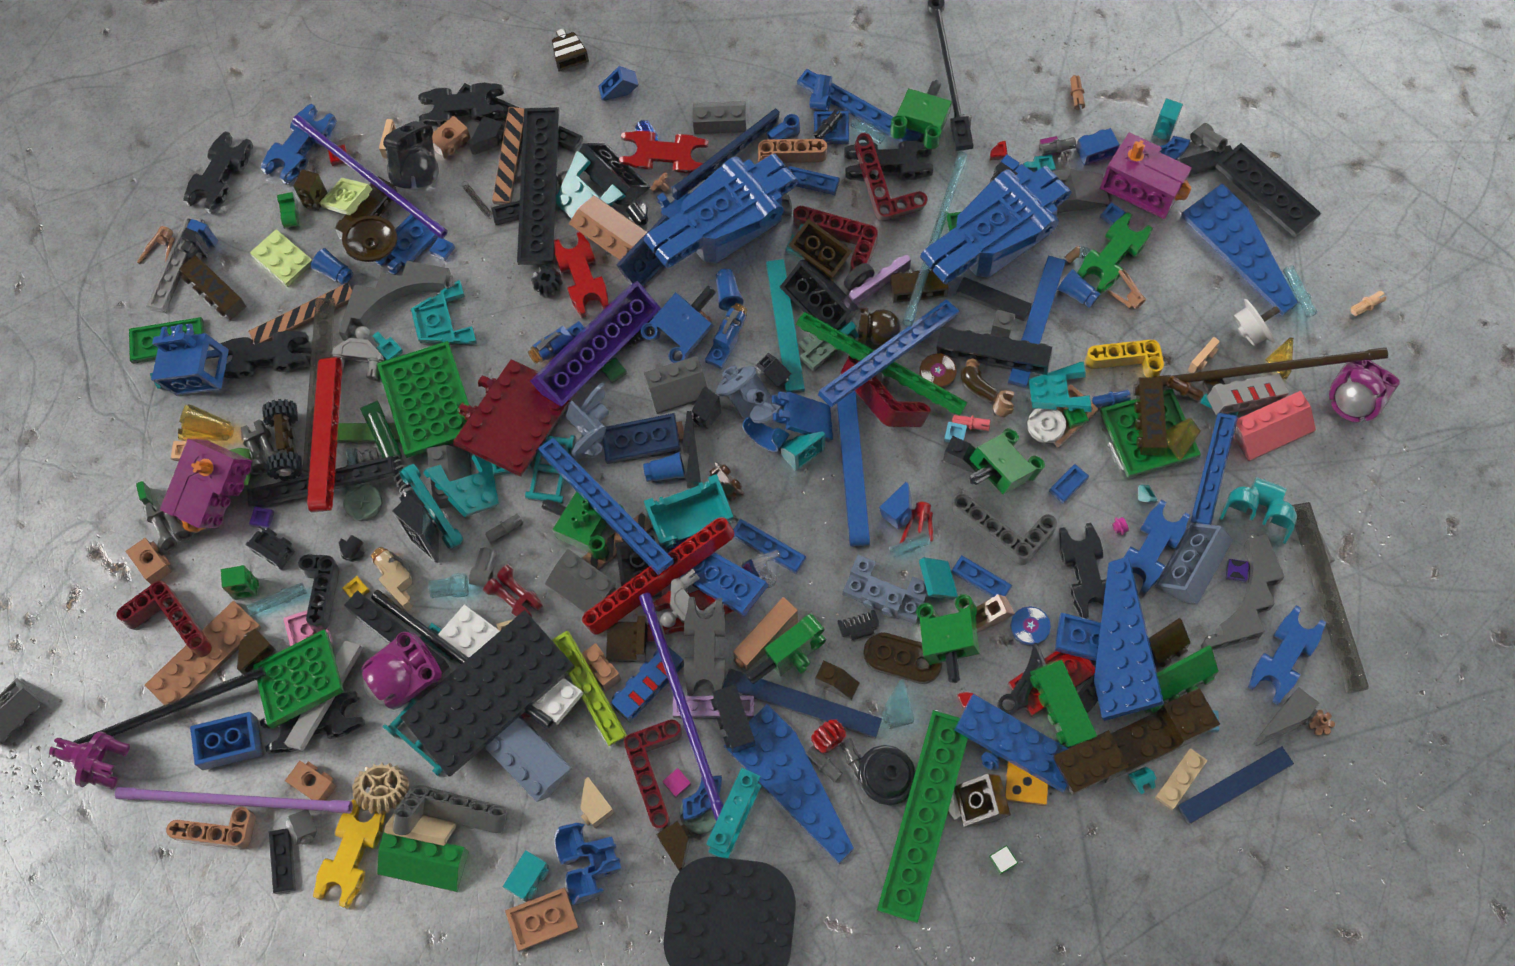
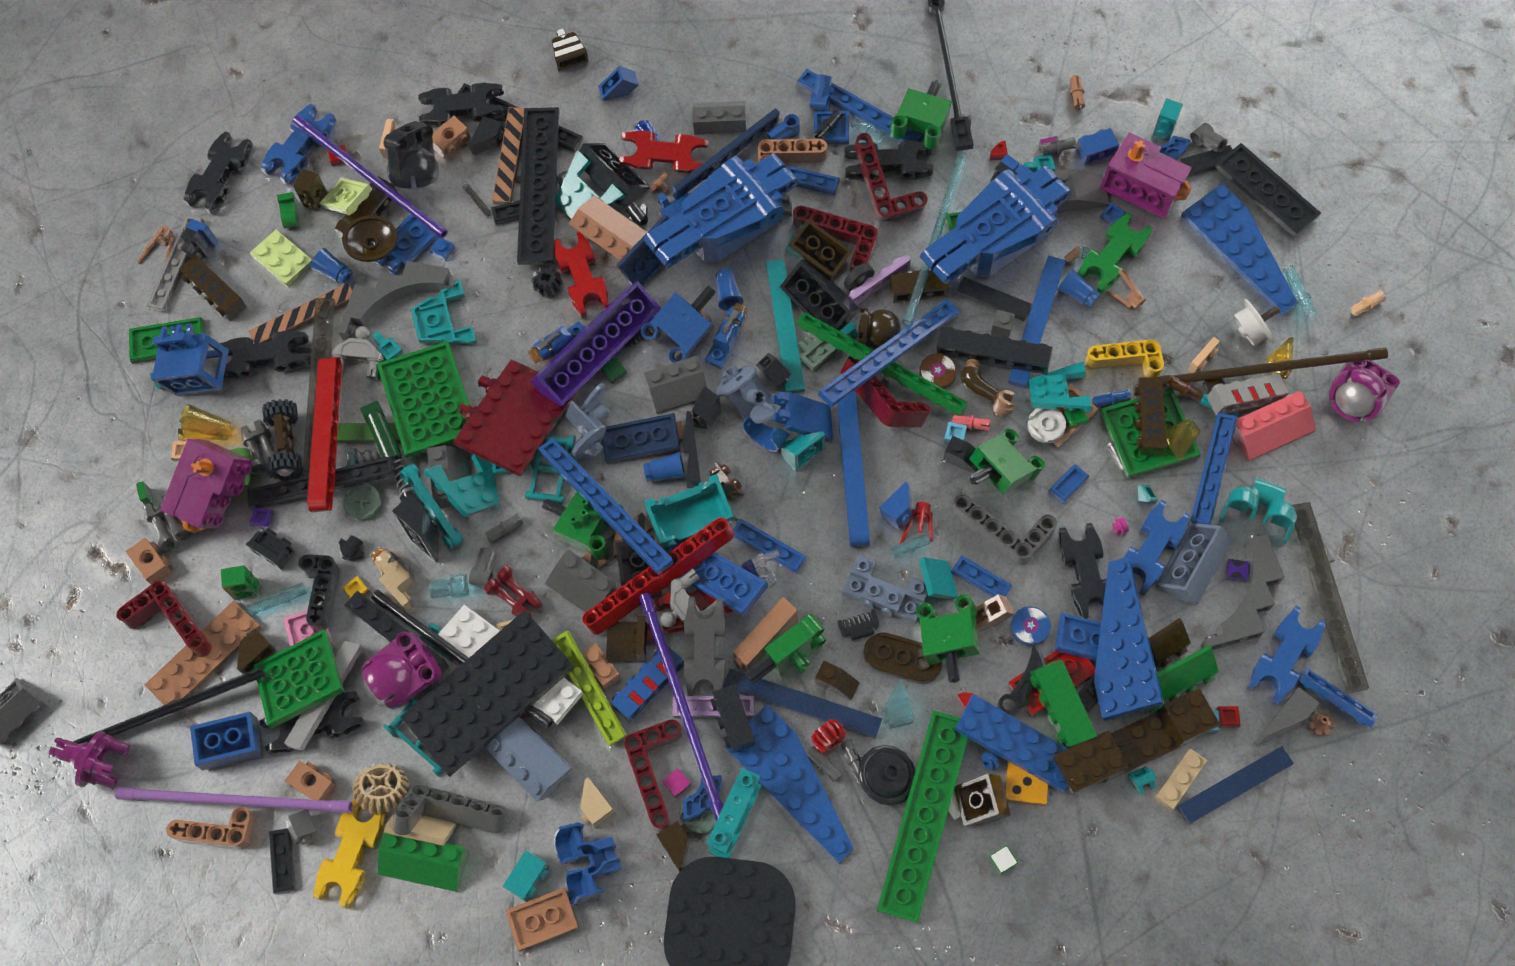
none -> red tile [1216,706,1241,728]
none -> blue plate [1298,668,1378,728]

